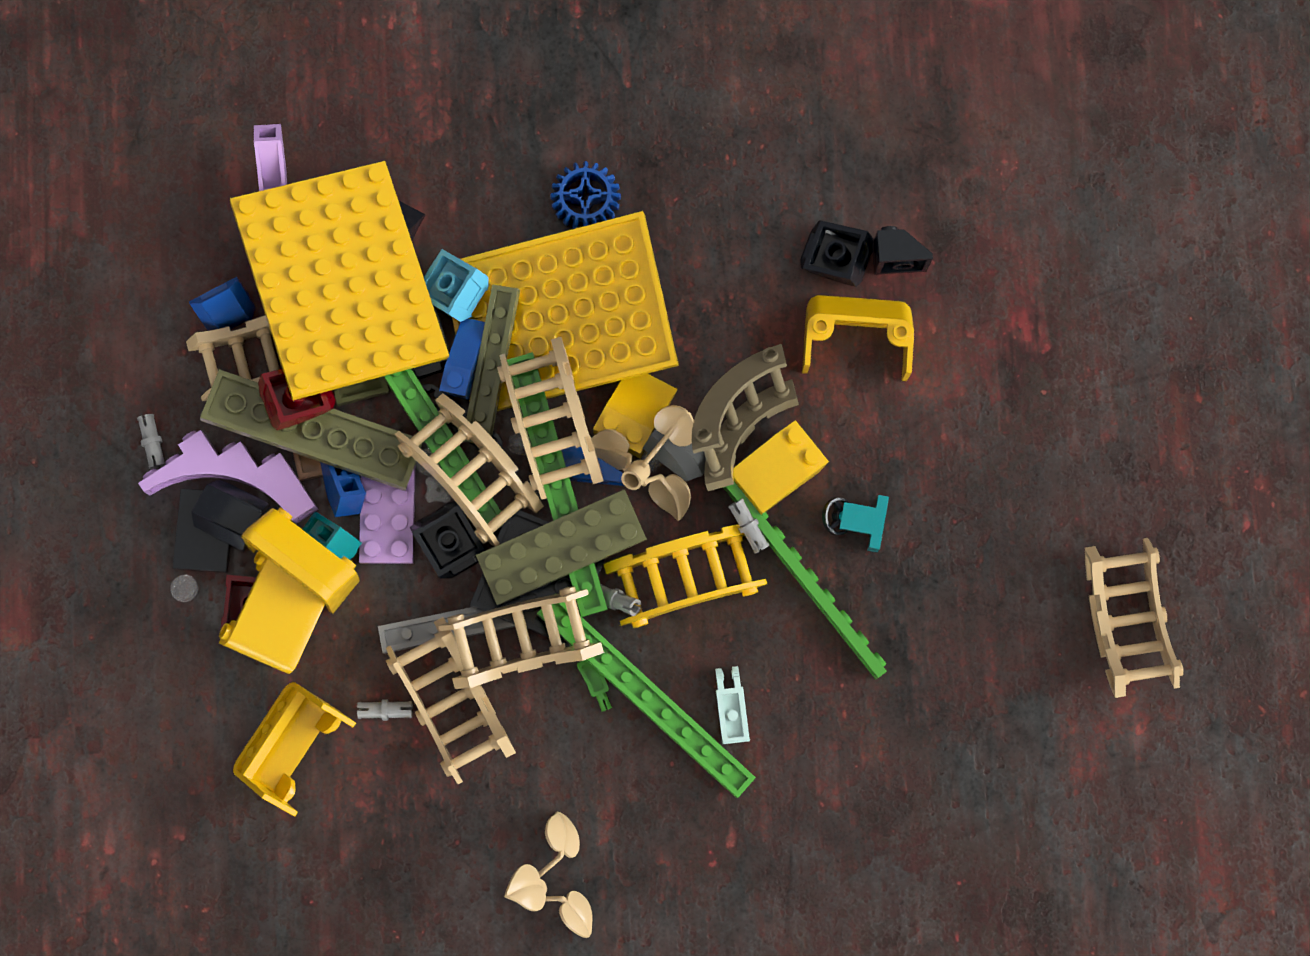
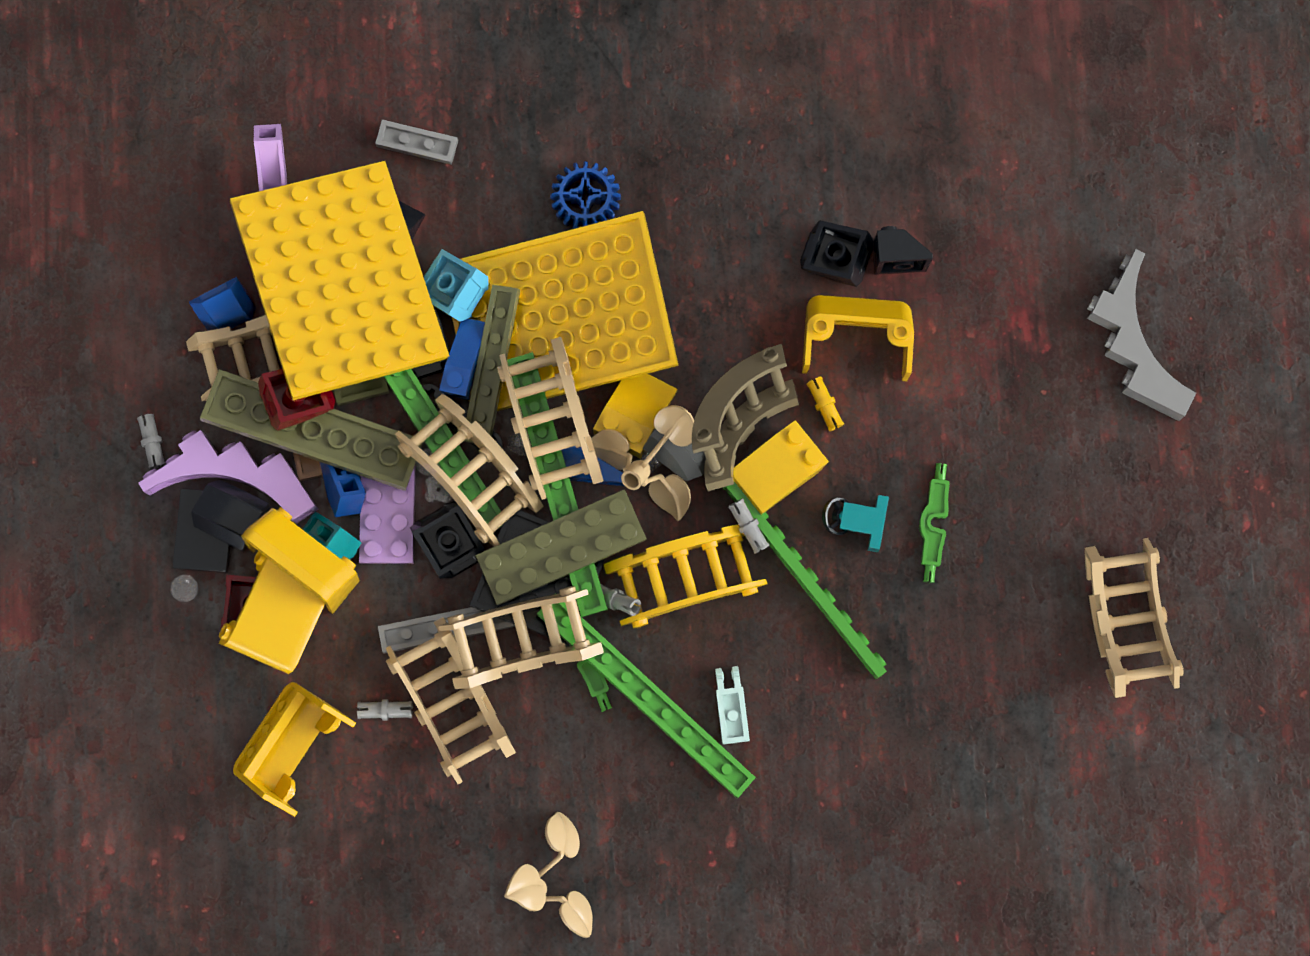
none -> light grey plate [375,120,458,165]
none -> yellow pin [807,377,844,431]
none -> bright green piece [919,463,950,583]
none -> light grey arch [1087,249,1196,421]

